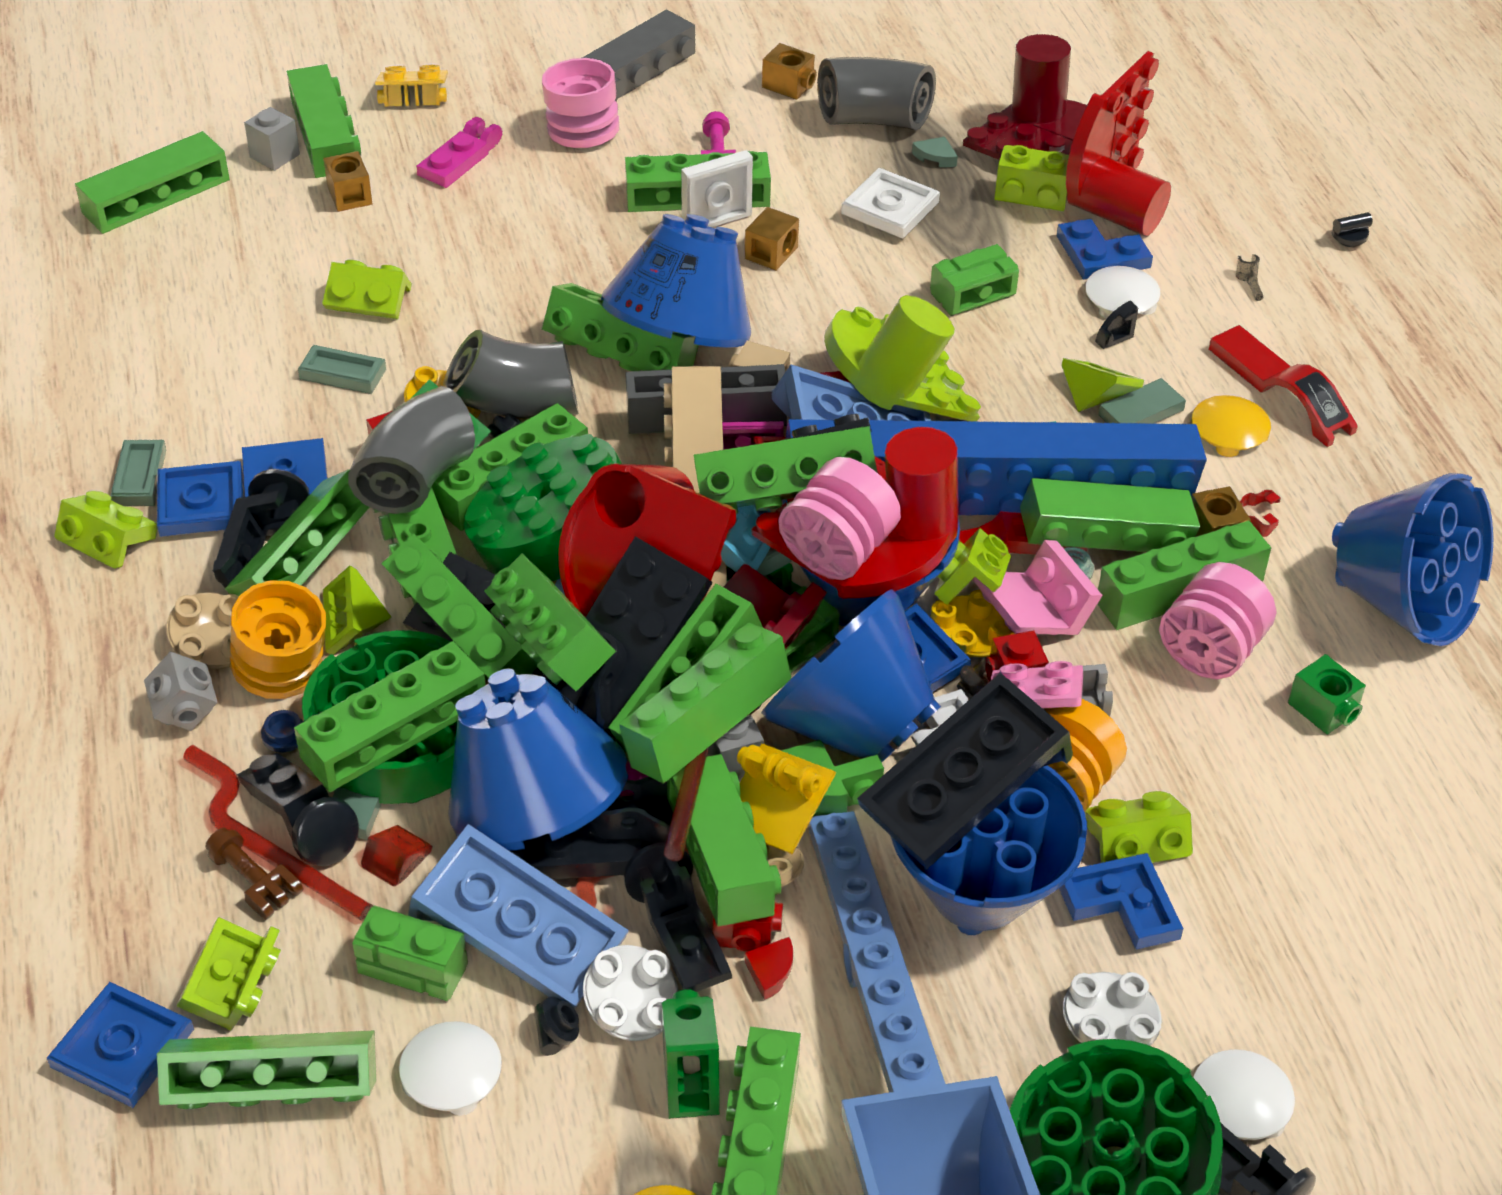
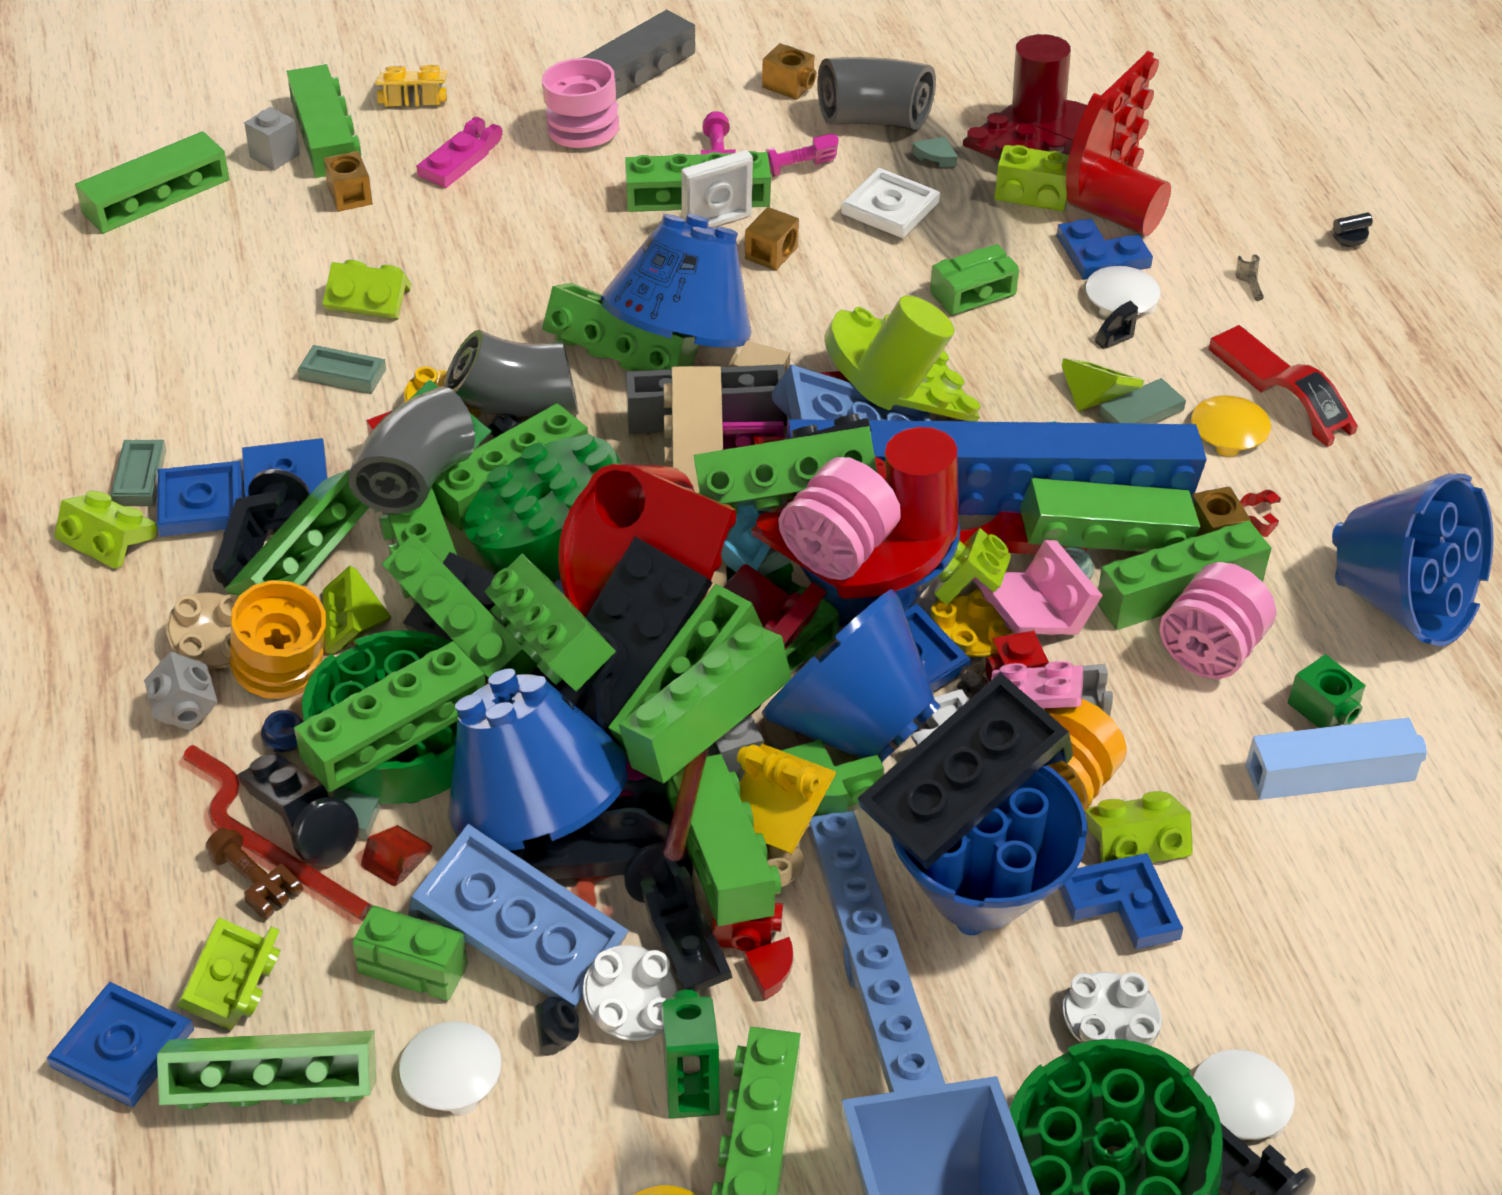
none -> dark pink hinge [766,134,839,177]
none -> light blue brick [1245,717,1427,800]

